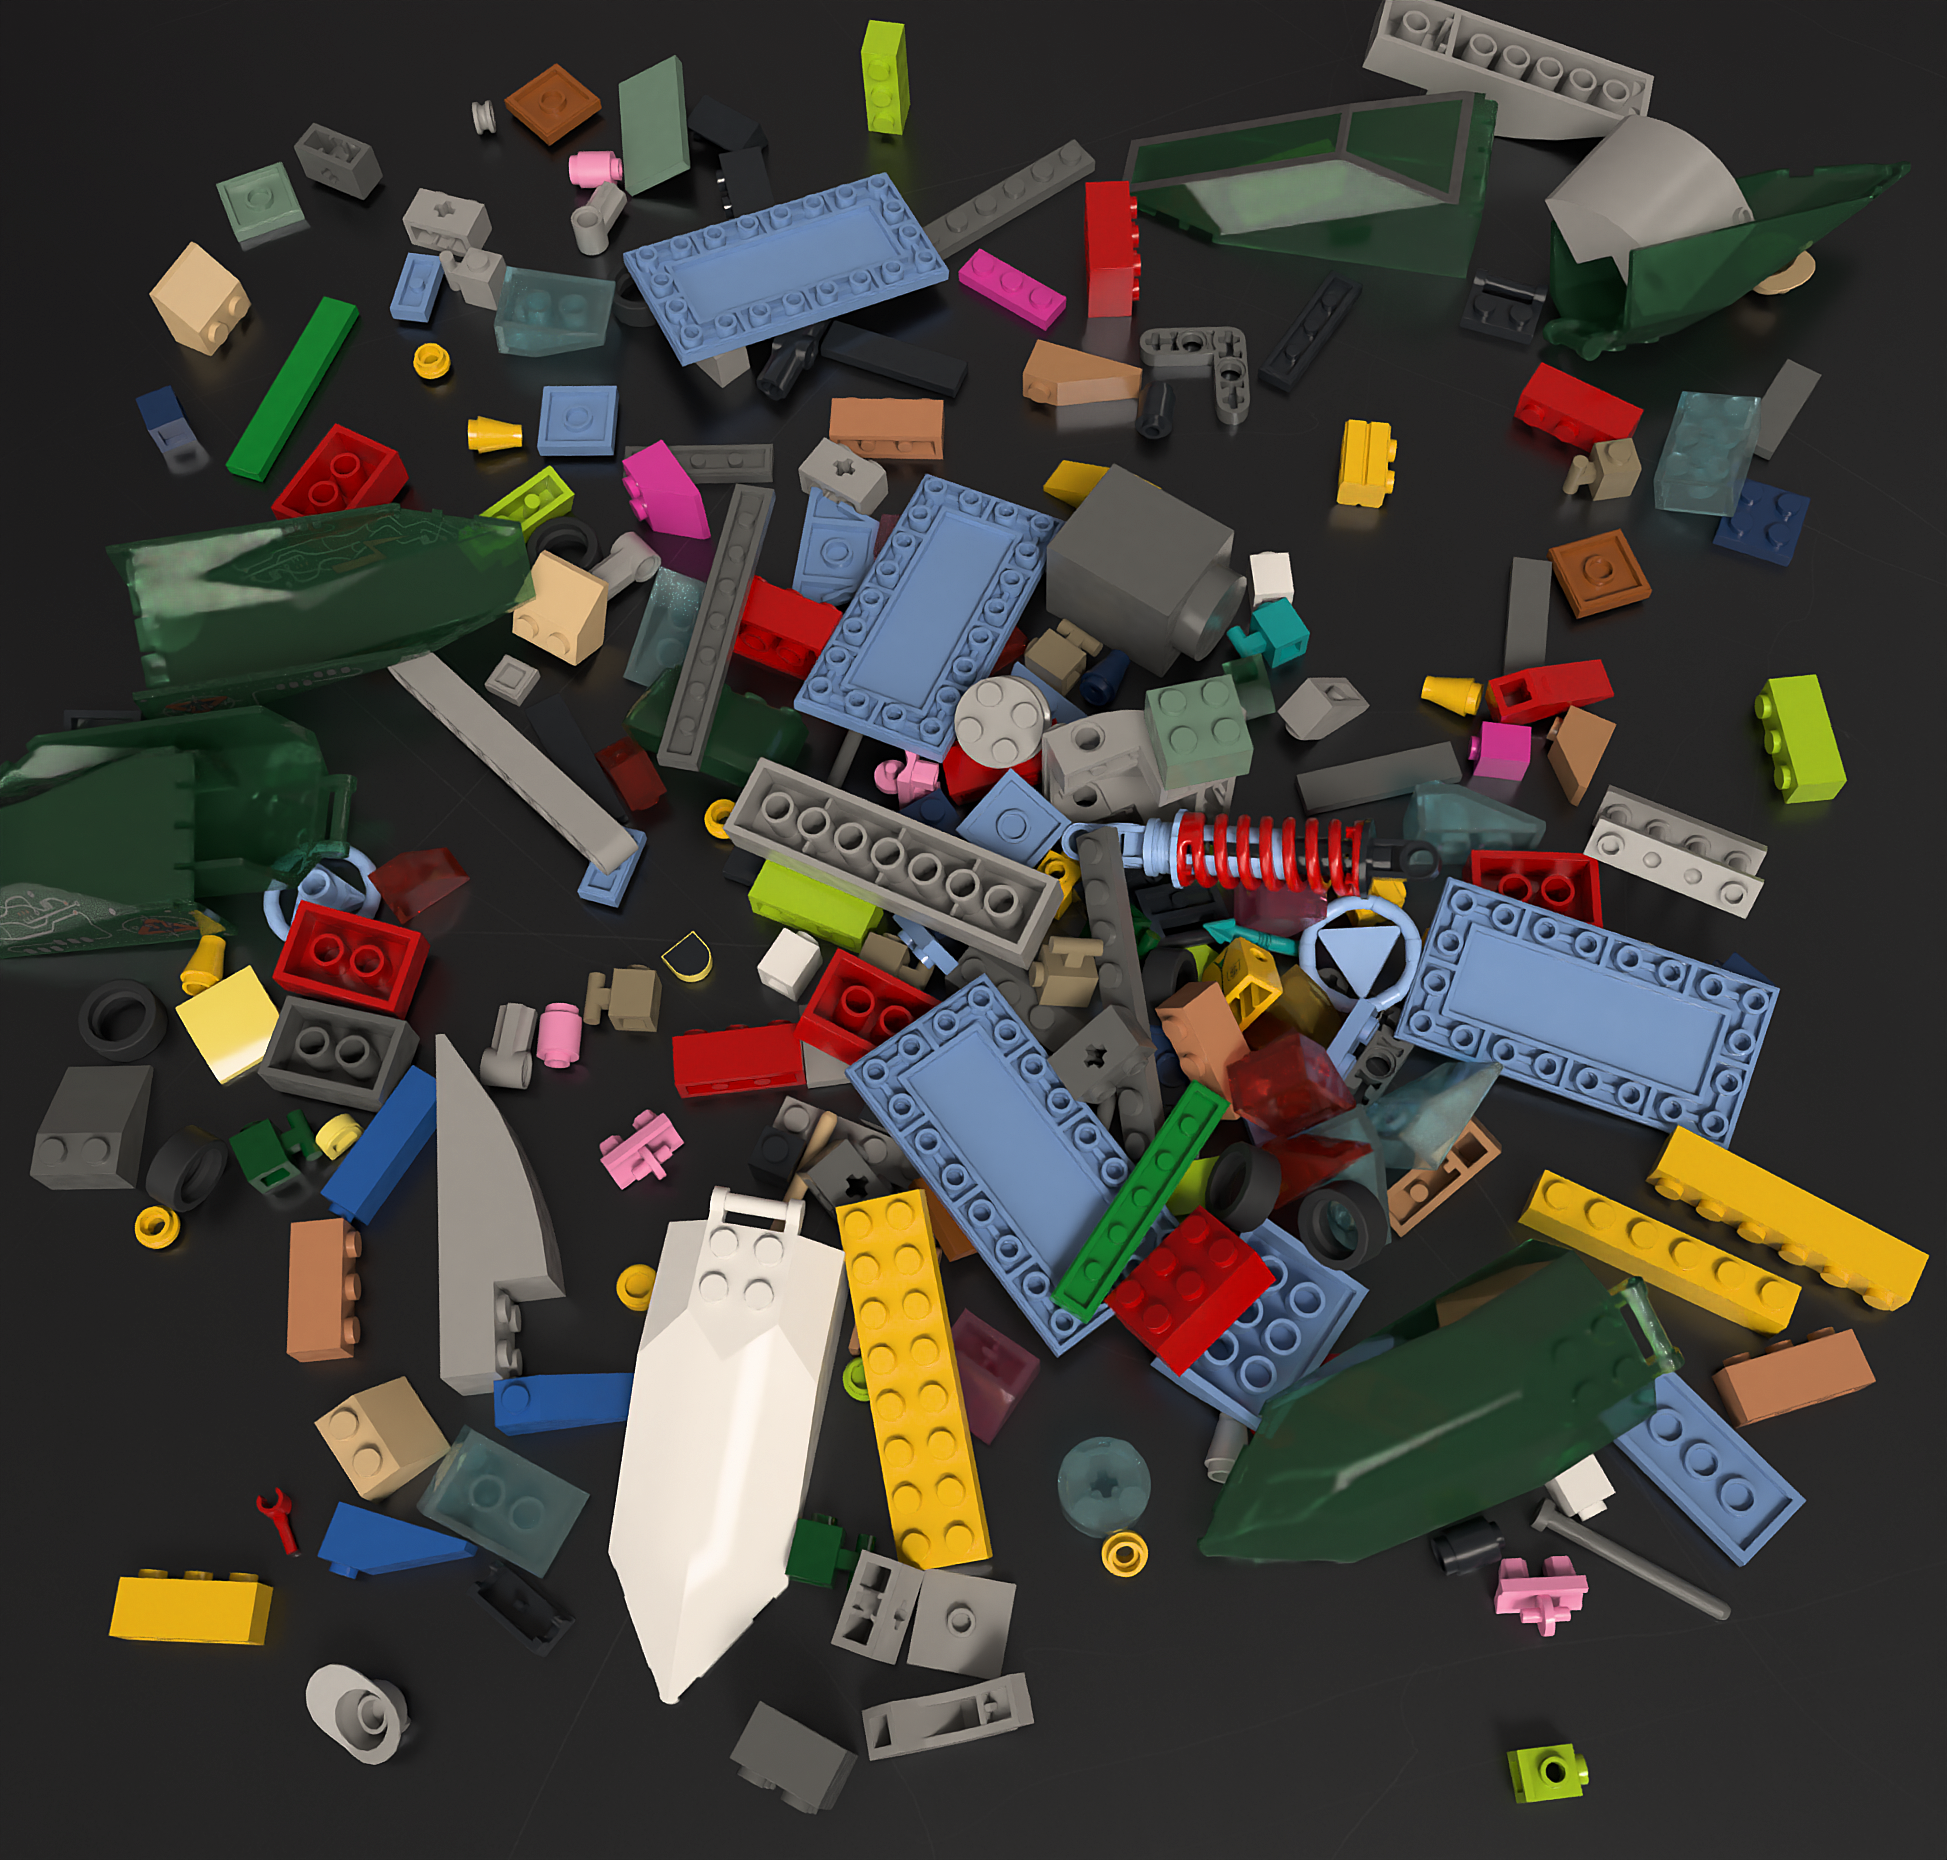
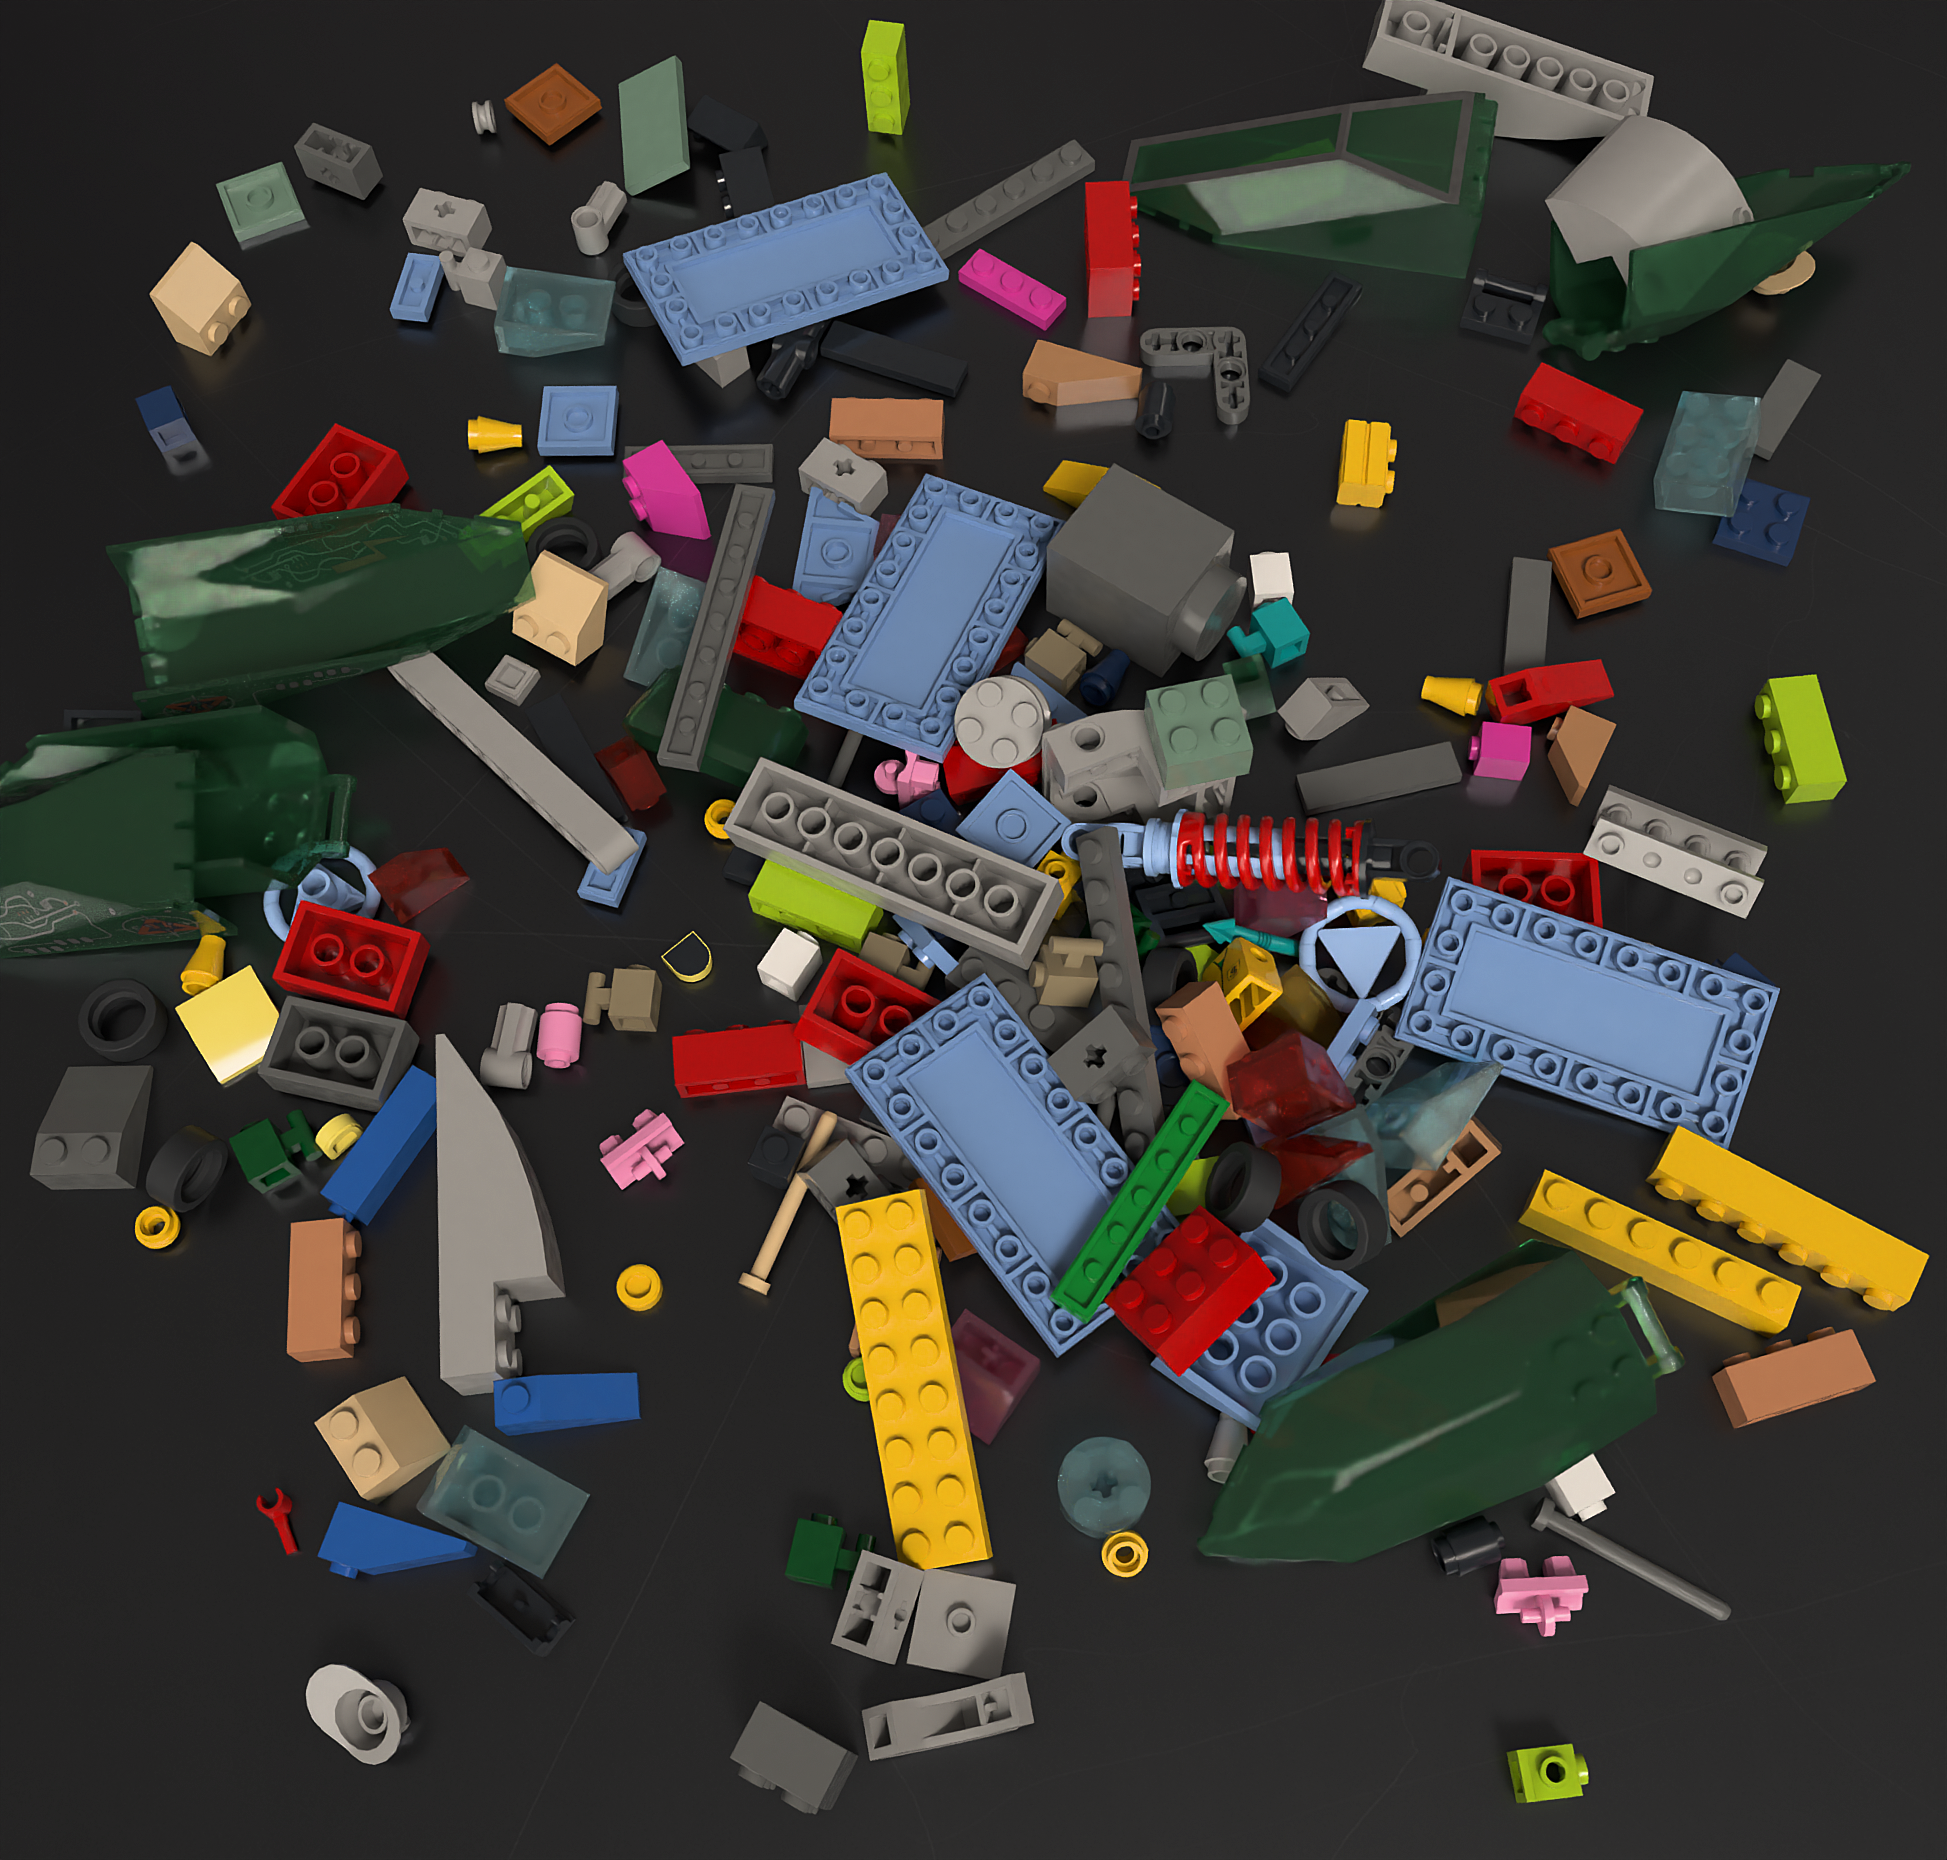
yellow brick [109,1569,273,1645] -> none
green tile [226,296,360,482] -> none
yellow plate [413,343,451,379] -> none
bright pink brick [569,151,623,188] -> none
white windscreen [608,1186,849,1704] -> none
clear light blue slope [1403,781,1546,865] -> none
dark tan brick [1562,438,1642,501] -> none
medium blue plate [1599,1363,1806,1567] -> none

